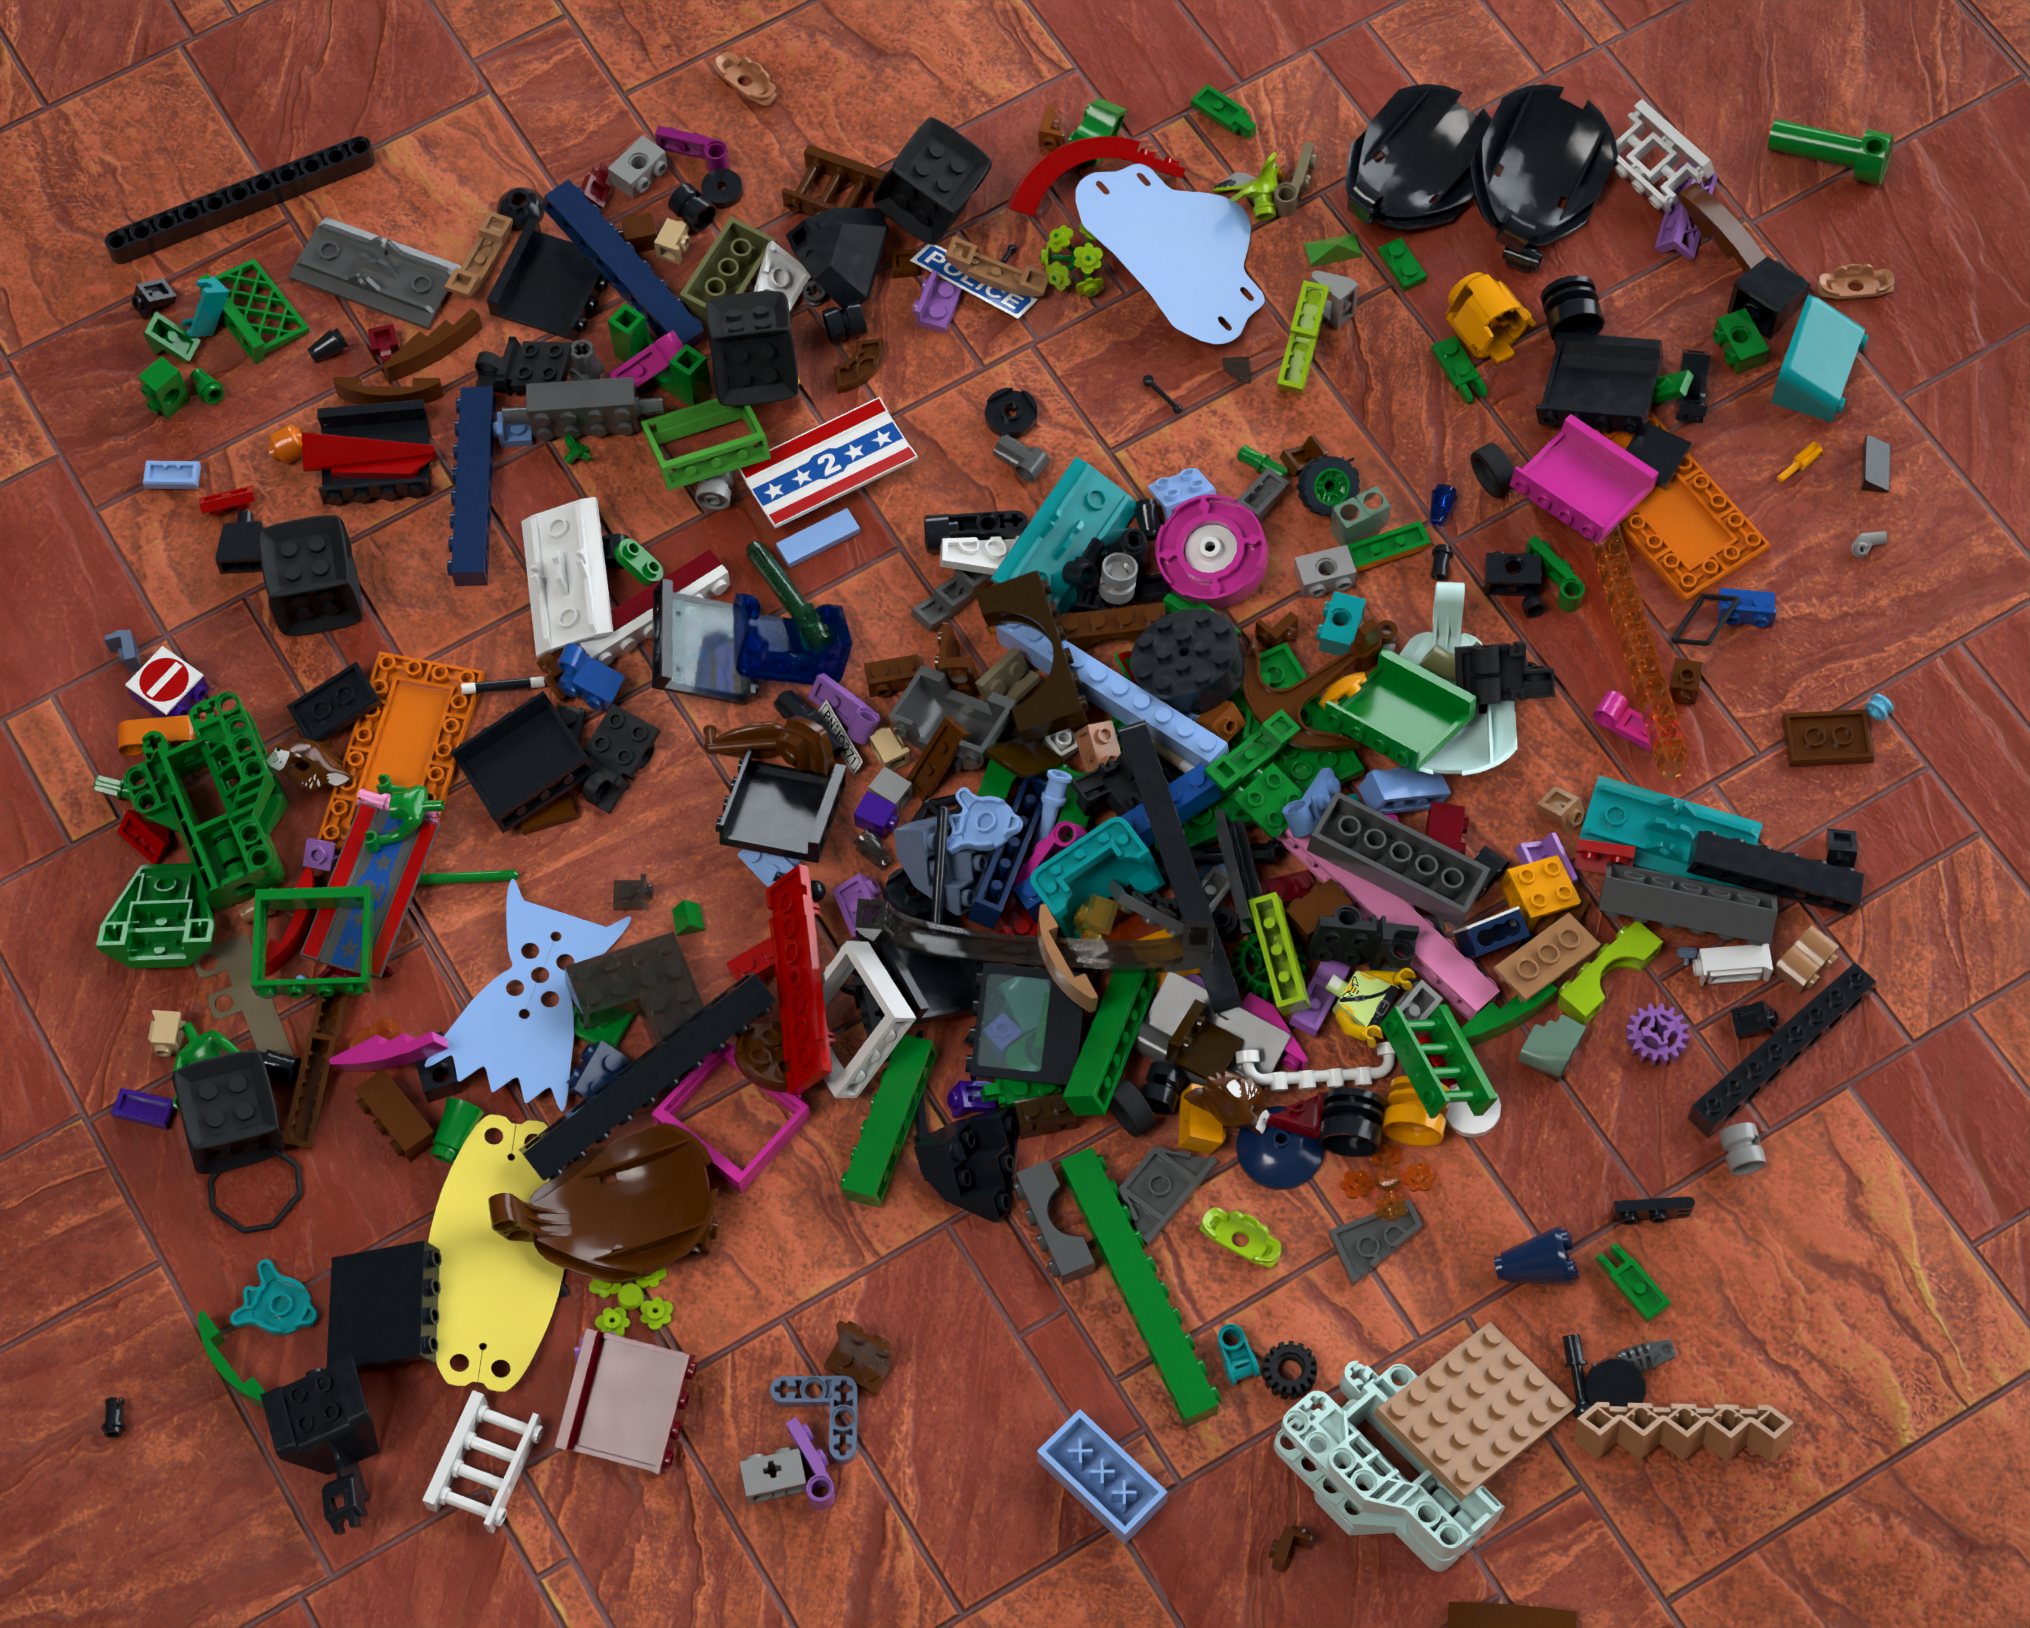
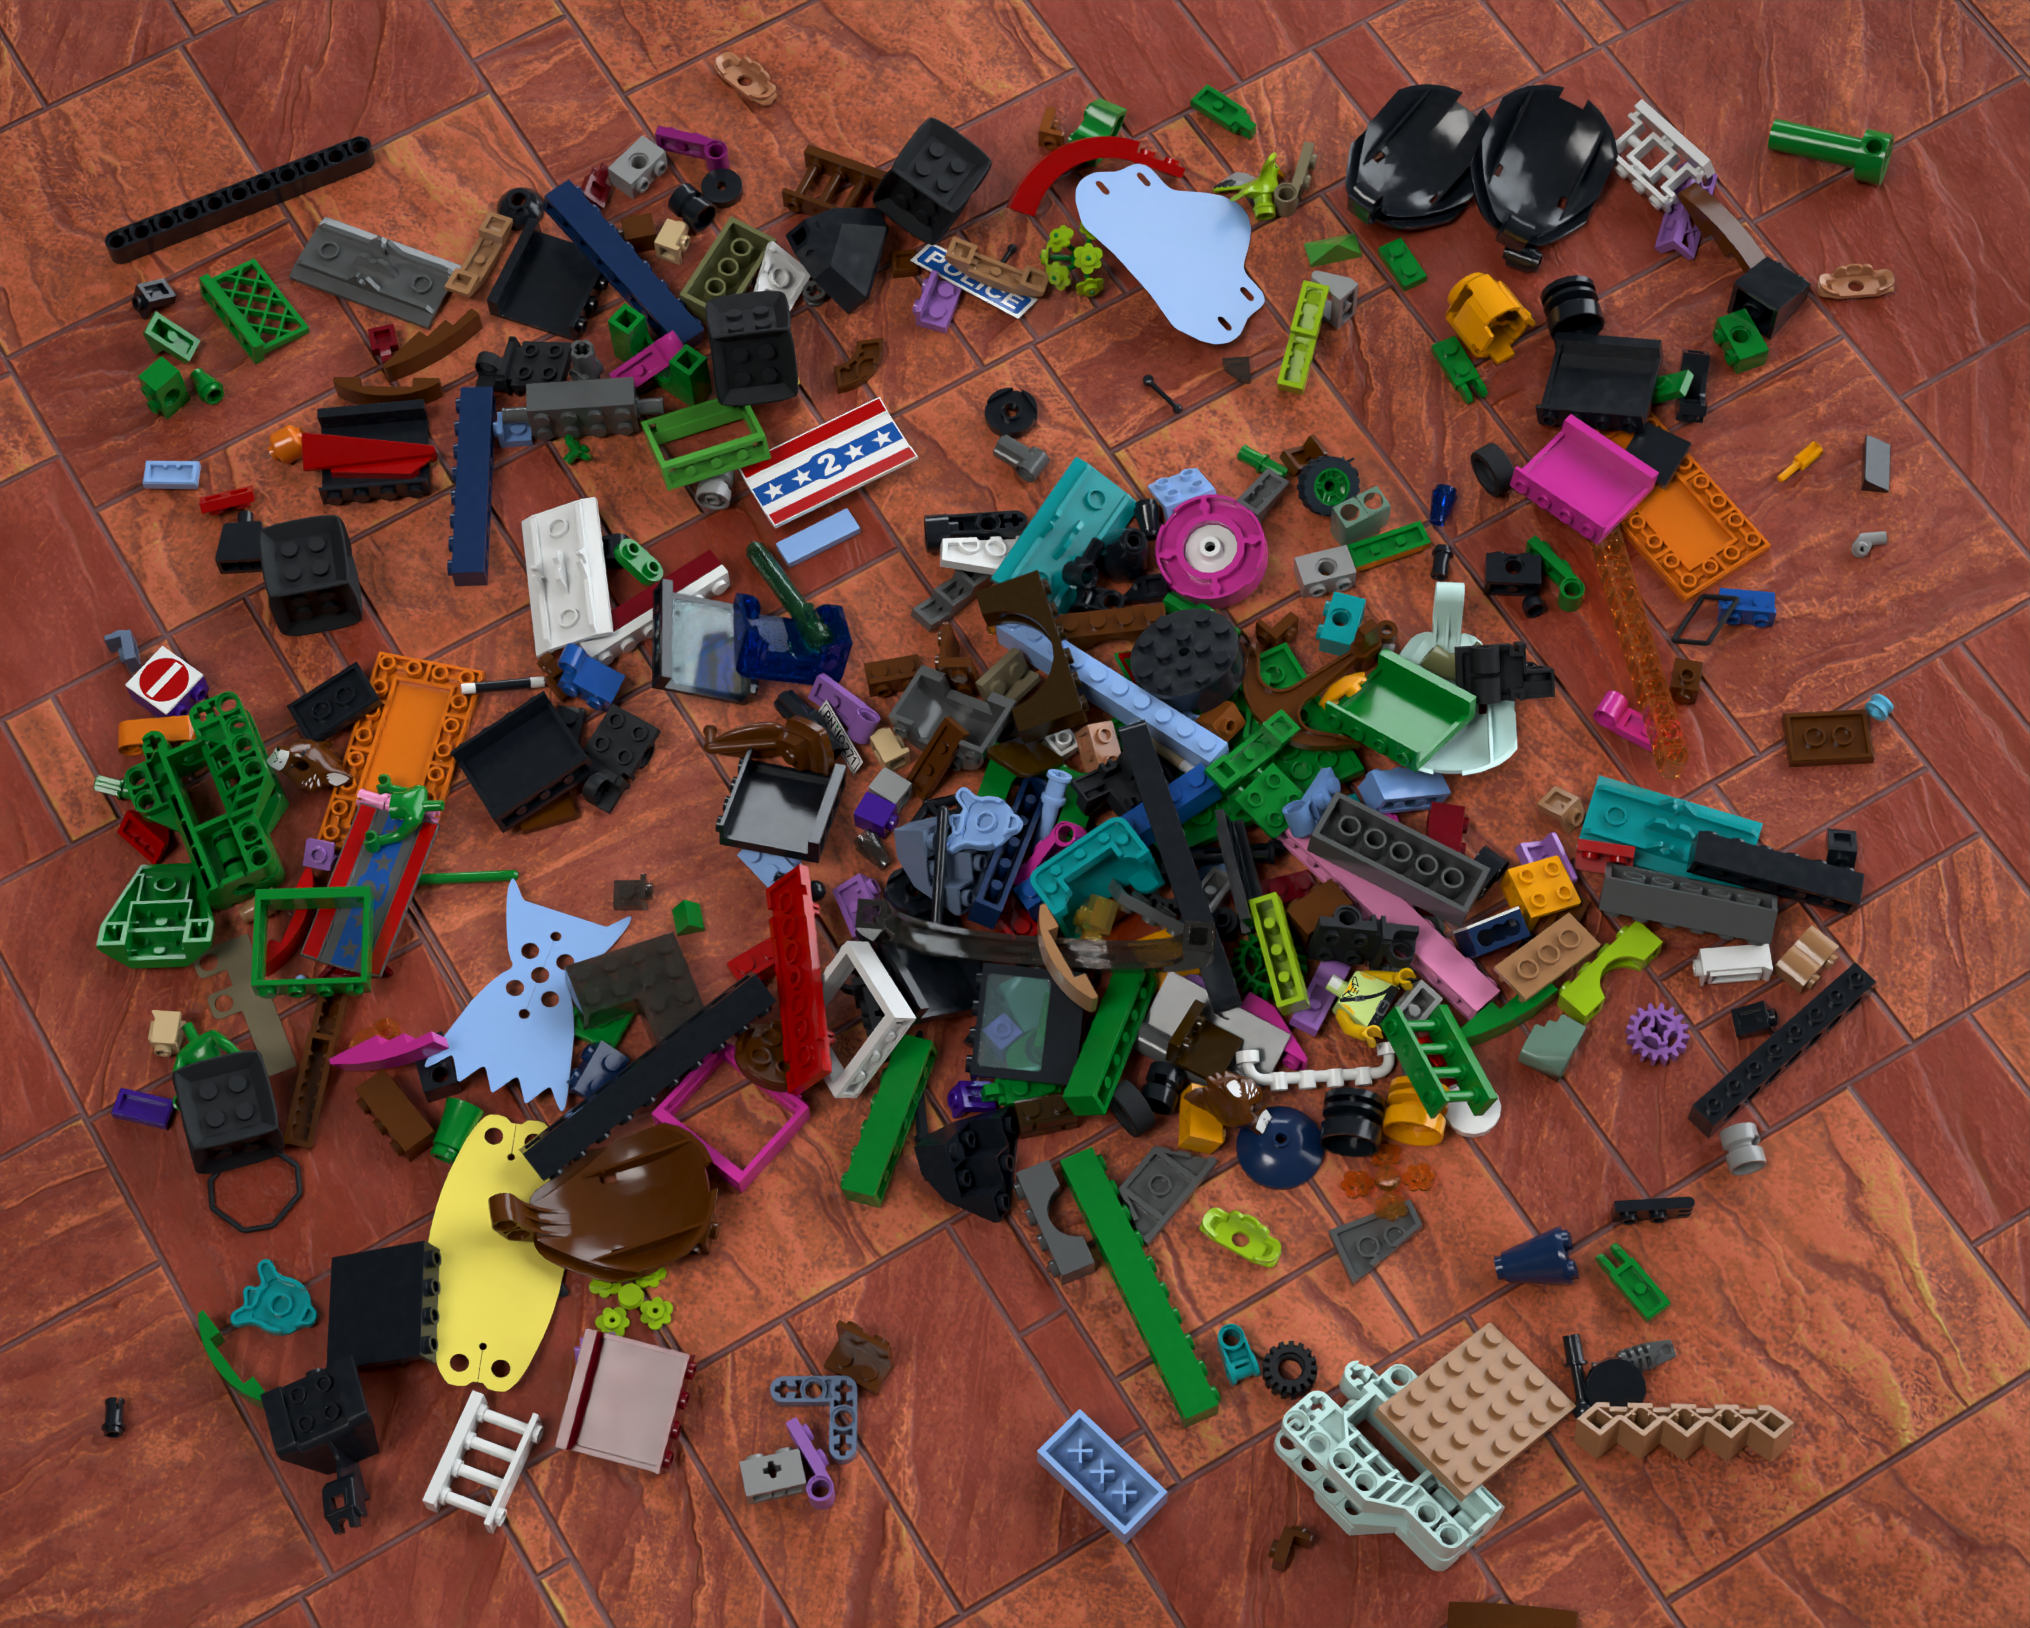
teal hinge [181,277,229,337] -> none
black hinge [250,1049,301,1083] -> none
black cone [307,328,348,363] -> none
black wheel [822,300,867,344] -> none
light grey wheel [1099,553,1138,604] -> none
dark red tile [1266,1092,1324,1139] -> none
sand blue rock [1676,947,1699,966] -> none
teal windscreen [1771,295,1869,422] -> none

